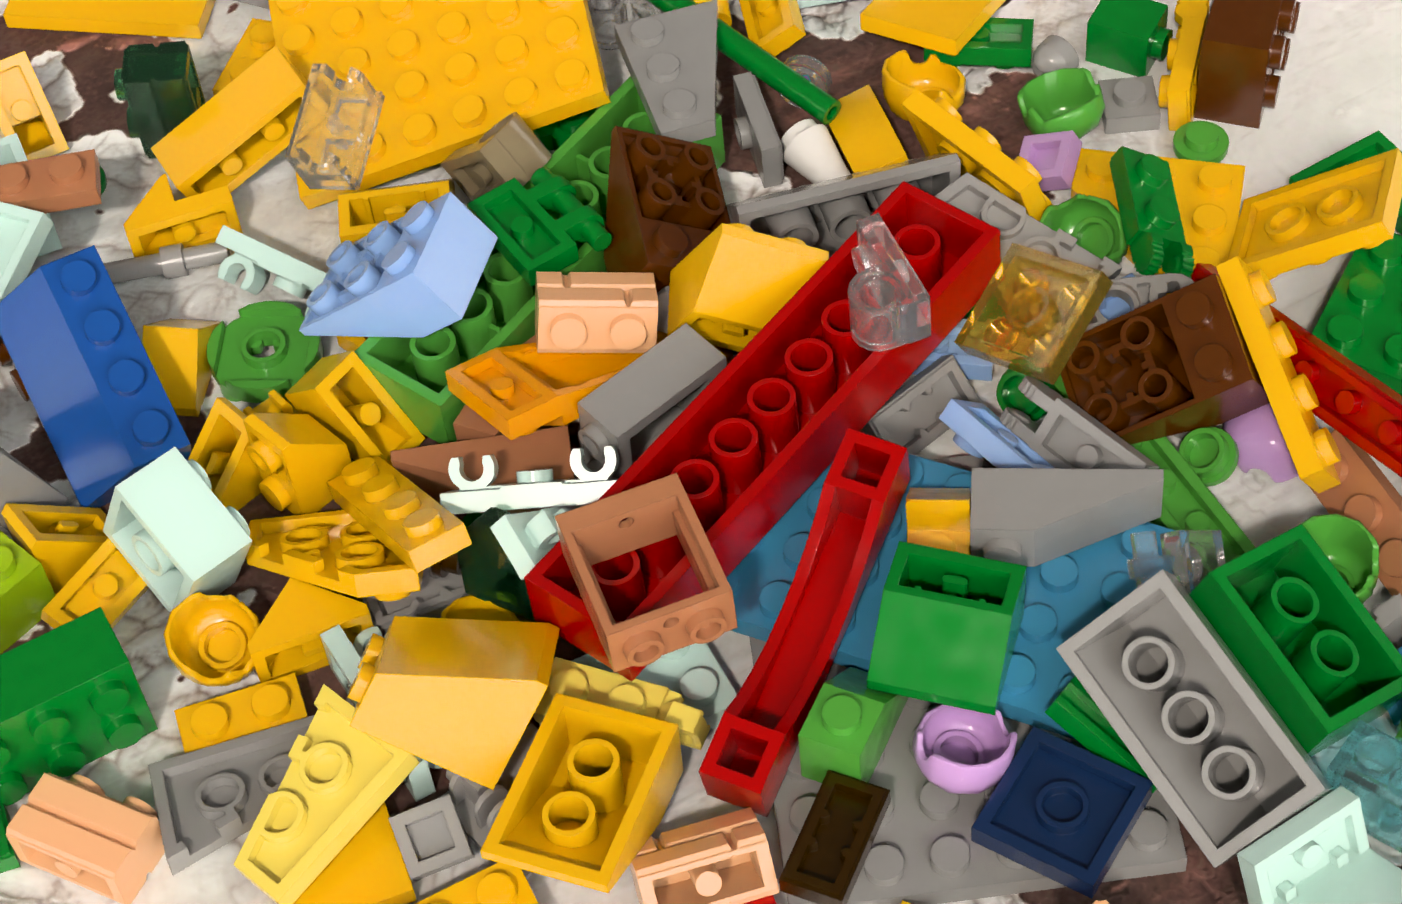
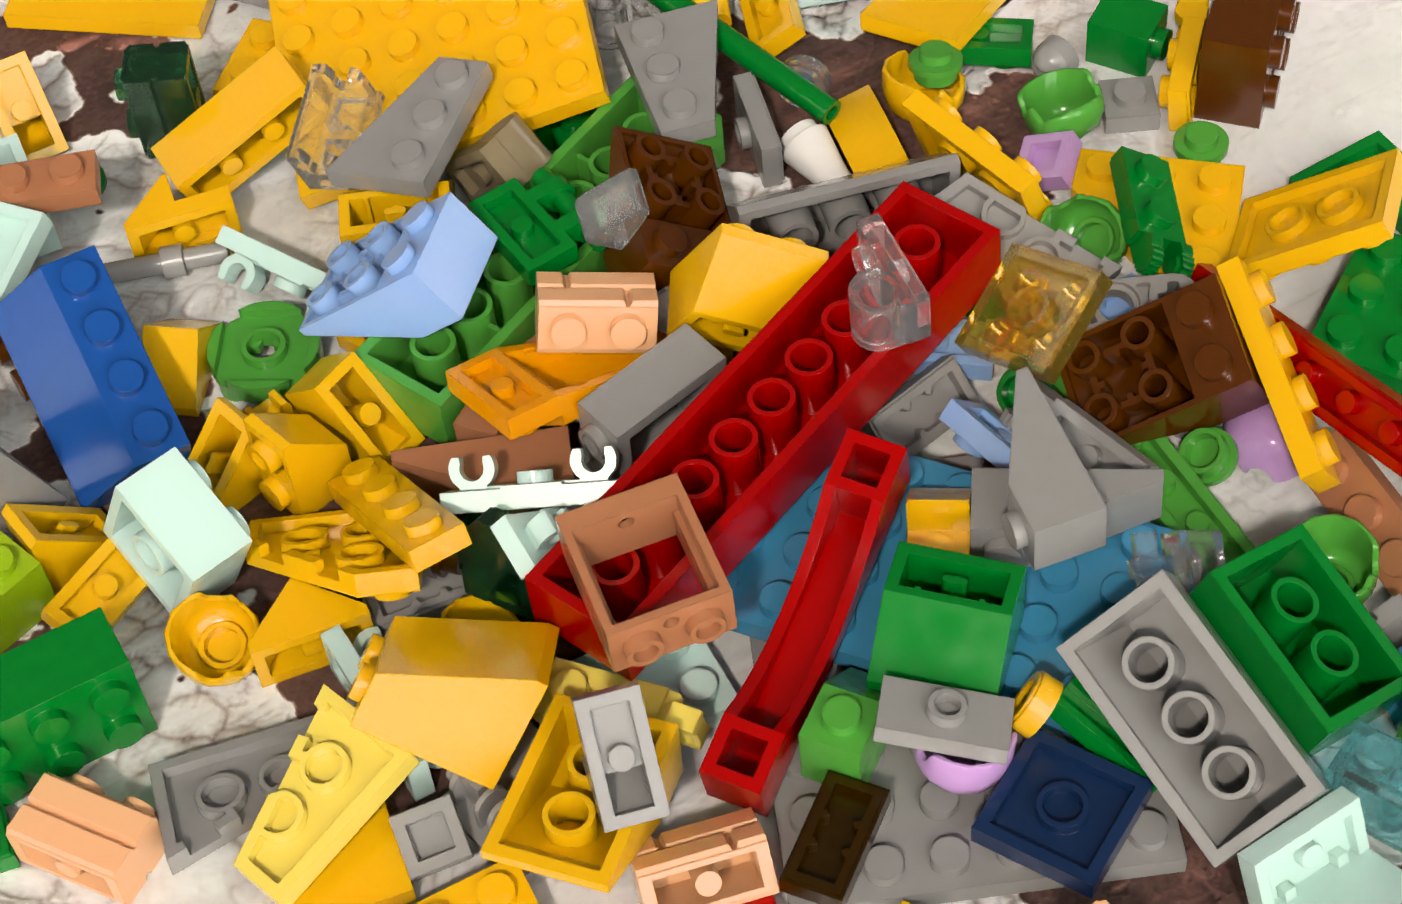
yellow plate [174,673,308,754] -> none
none -> light grey wing [325,56,494,198]
none -> slope [570,681,671,833]
none -> clear slope [575,168,650,250]
none -> light grey plate [873,675,1015,765]
none -> bright green plate [908,40,963,88]
none -> light grey slope [1001,367,1107,571]
none -> yellow tile [1012,670,1064,738]

